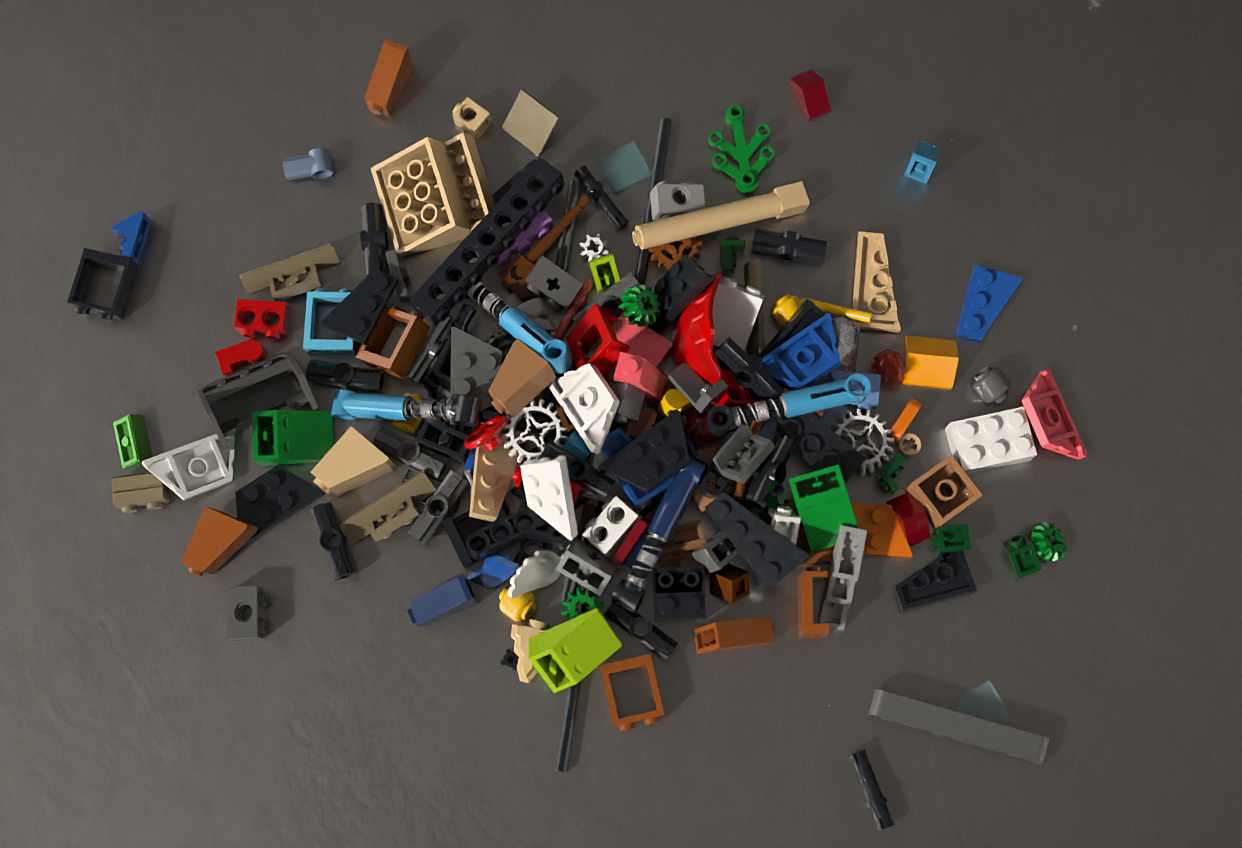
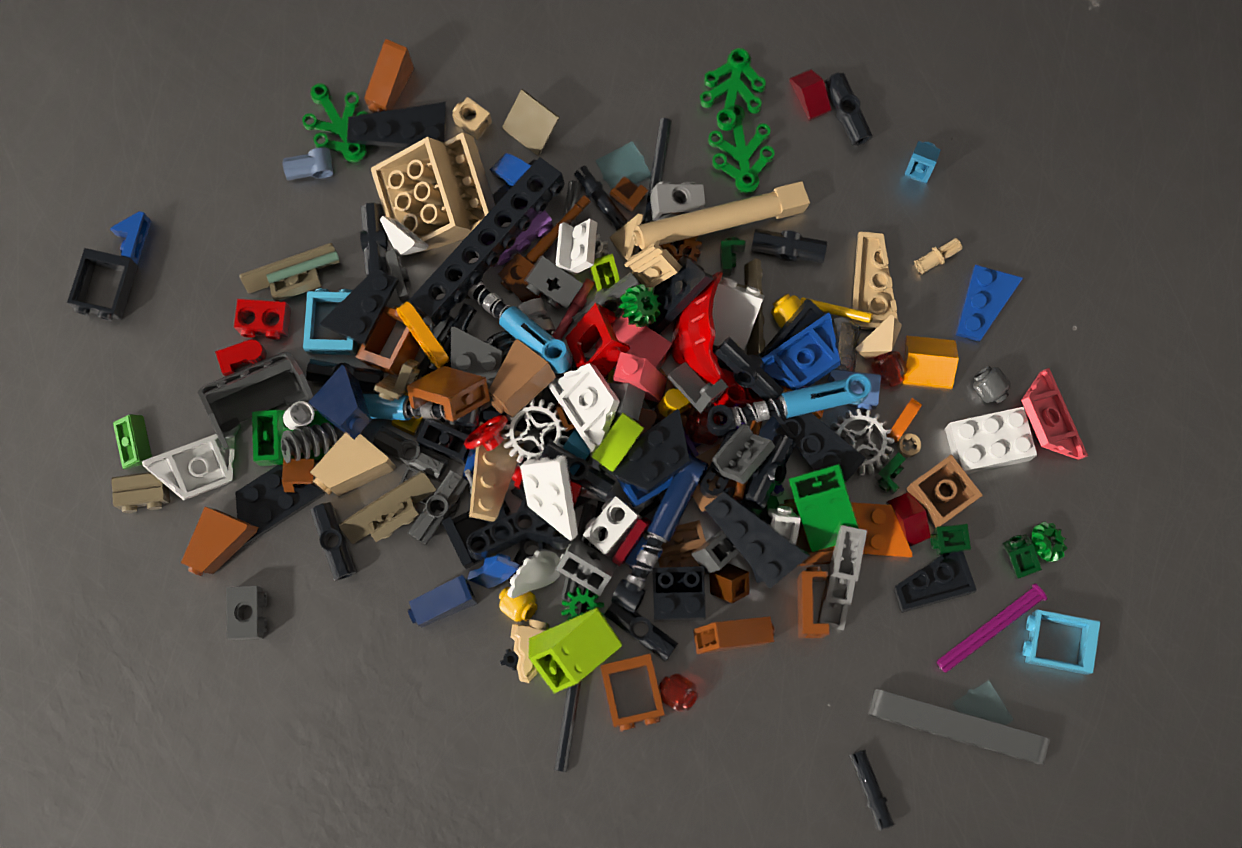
none -> sand green bar [267,251,340,284]
none -> dark grey piece [281,422,338,463]
none -> dark orange panel [282,459,315,492]
none -> white wheel [283,401,315,430]
none -> green plant [302,83,369,162]
none -> dark blue slope [308,365,371,440]
none -> black wing [347,102,446,147]
none -> dark tan bracket [374,359,421,401]
none -> white slope [380,216,429,257]
none -> light orange beam [396,301,450,368]
none -> dark orange panel [407,366,490,422]
none -> blue slope [489,153,531,186]
none -> white bracket [556,219,597,275]
none -> lime slope [591,413,644,472]
none -> reddish brown panel [609,176,648,213]
none -> tan slope [609,214,644,267]
none -> tan plate [624,241,682,287]
none -> clear red head [659,673,698,712]
none -> green plant [700,48,766,131]
none -> black piece [824,72,873,146]
none -> tan slope [855,314,902,359]
none -> tan axle [914,238,963,275]
none -> magenta axle [937,583,1048,673]
none -> medium azure window [1022,610,1100,675]

